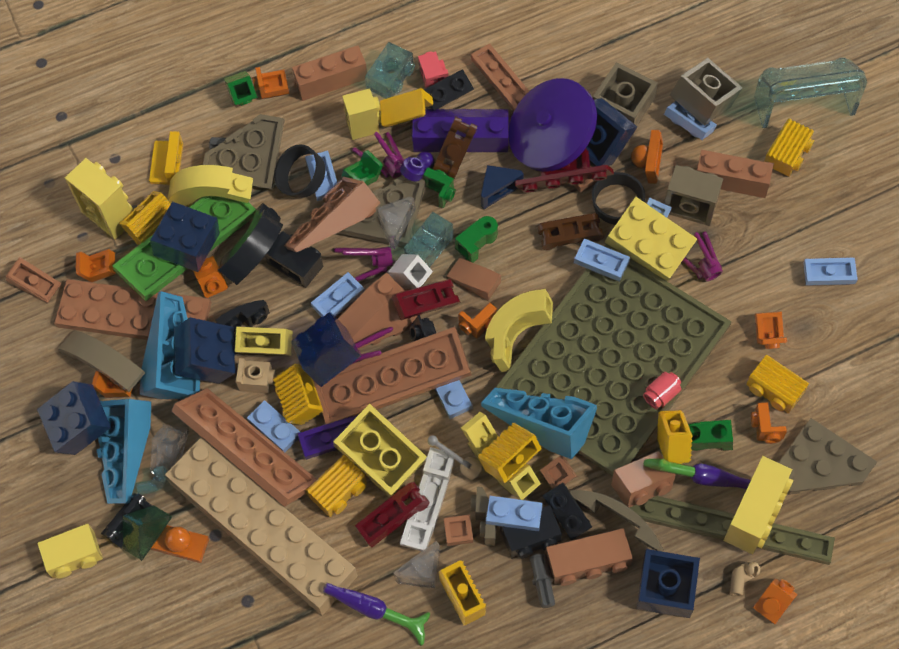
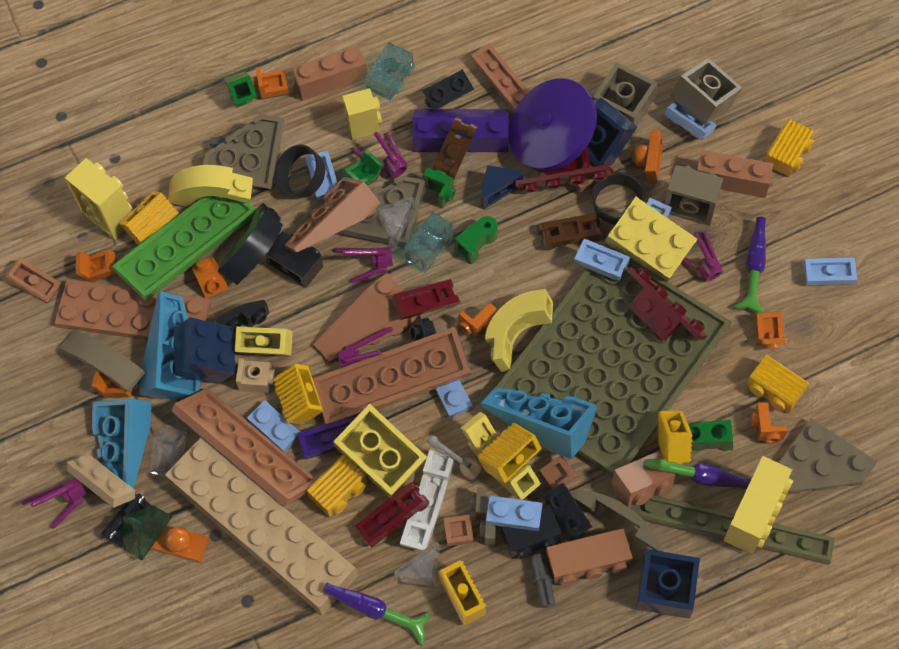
dark blue brick [37,381,111,455] -> none
light yellow brick [38,524,103,579] -> none
clear light blue arm [136,466,168,495] -> none
yellow panel [149,131,183,185] -> none
dark blue brick [150,201,220,272] -> none
clear blue brick [291,311,361,387] -> none
light blue plate [311,272,365,323] -> none
yellow panel [380,88,433,127] -> none
white brick [388,254,433,289] -> none
dark purple plate [400,152,435,181] -> none
coral brick [418,51,449,88] -> none
nougat slope [446,257,501,301] -> none
coral brick [643,372,681,409] -> none
tan arm [729,561,761,597] -> none
orange bracket [753,578,797,624] -> none
clear light blue windscreen [754,58,867,128] -> none
none -> magenta plant [21,477,86,529]
none -> tan plate [67,454,135,508]
none -> dark red bracket [628,267,707,341]
none -> piece [734,217,766,314]

